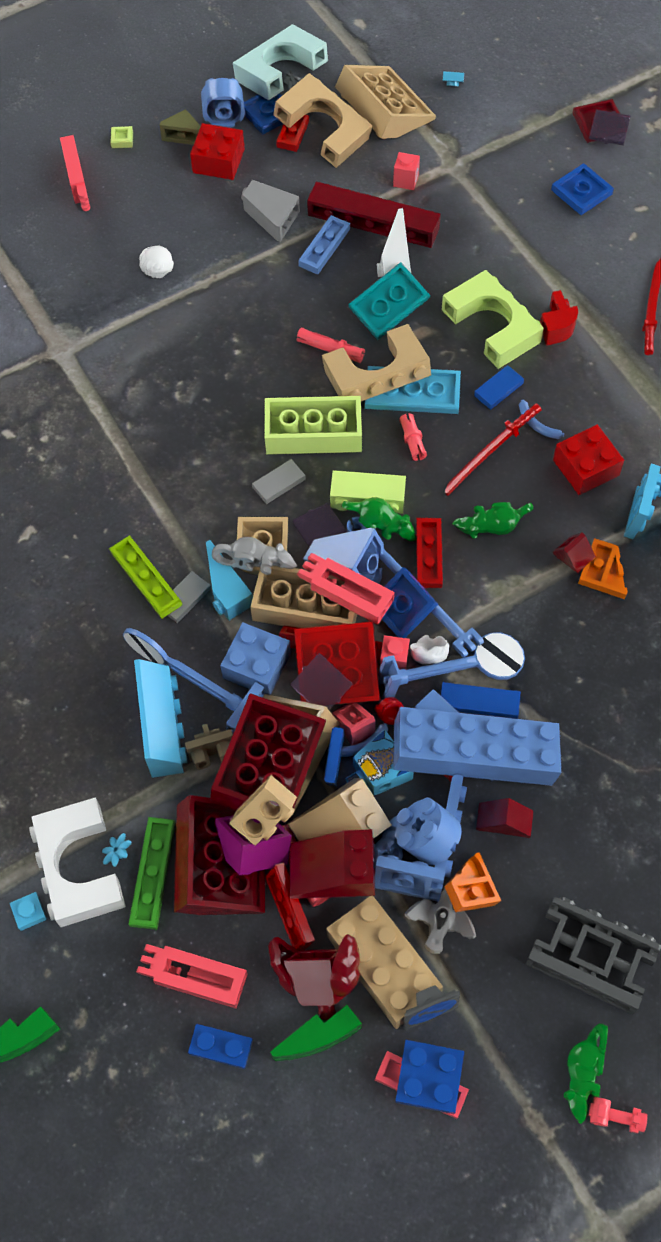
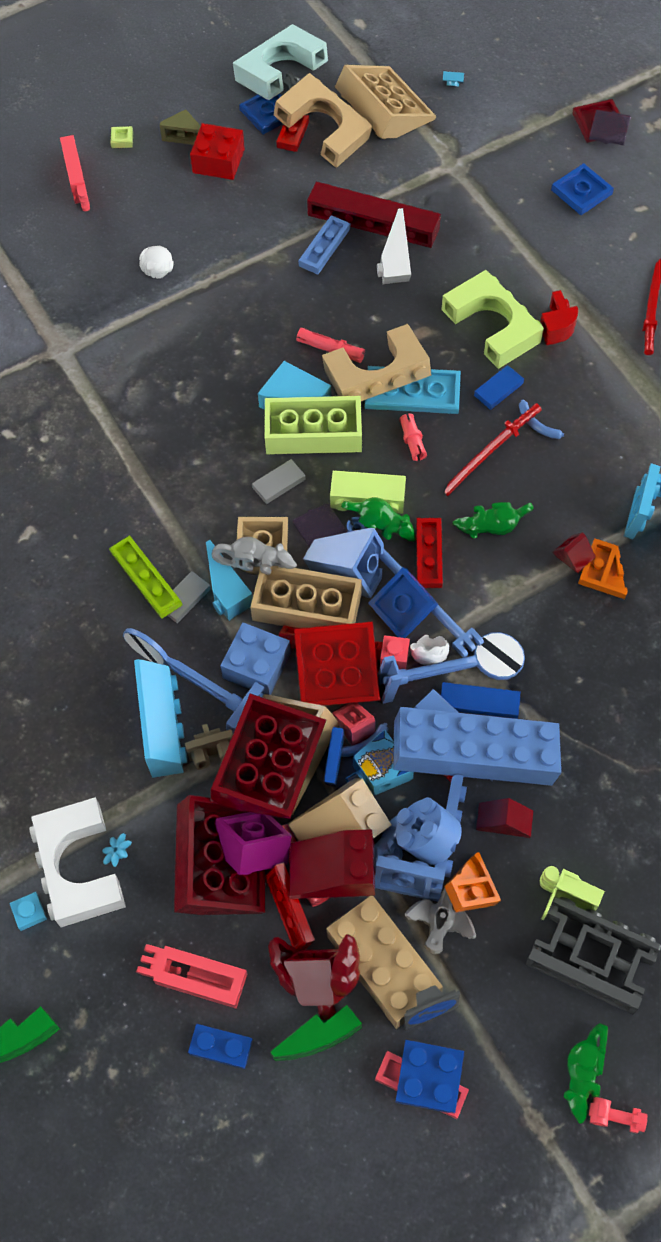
bright green tile [129,817,176,930] -> none
medium blue brick [201,78,245,128] -> none
tan brick [229,775,297,846] -> none
light grey slope [241,180,300,242] -> none
clear purple piece [290,653,353,710] -> none
coral hinge [297,553,395,625] -> none
teal tile [348,262,430,340] -> none
red tile [375,697,404,725] -> none
coral brick [393,152,420,190] -> none
red brick [553,424,624,495] -> none
none -> medium azure slope [258,361,332,409]
none -> yellowish green piece [540,866,605,920]

